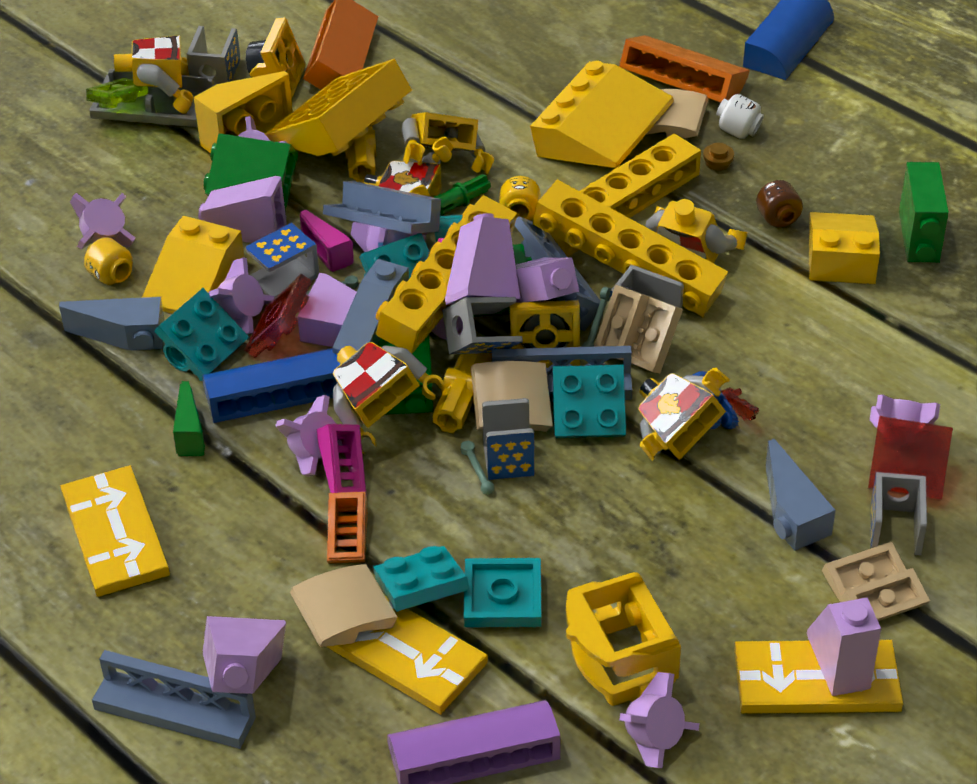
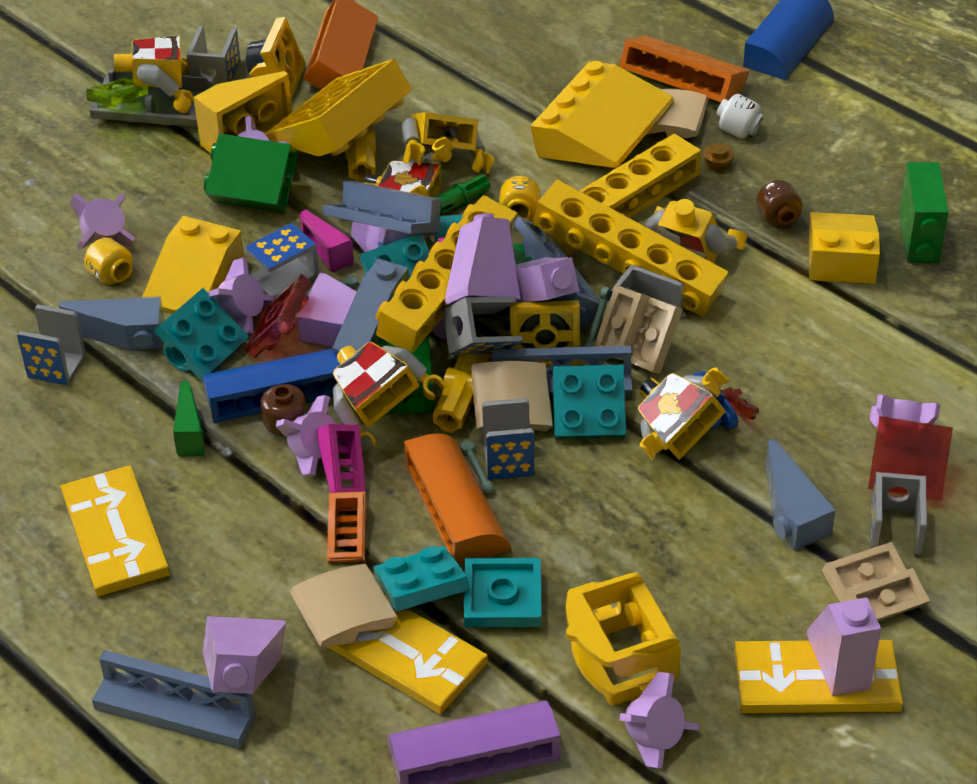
lavender slope [198,176,287,243] -> none
none -> piece [17,305,86,386]
none -> reddish brown head [261,384,307,437]
none -> orange brick [404,433,511,566]

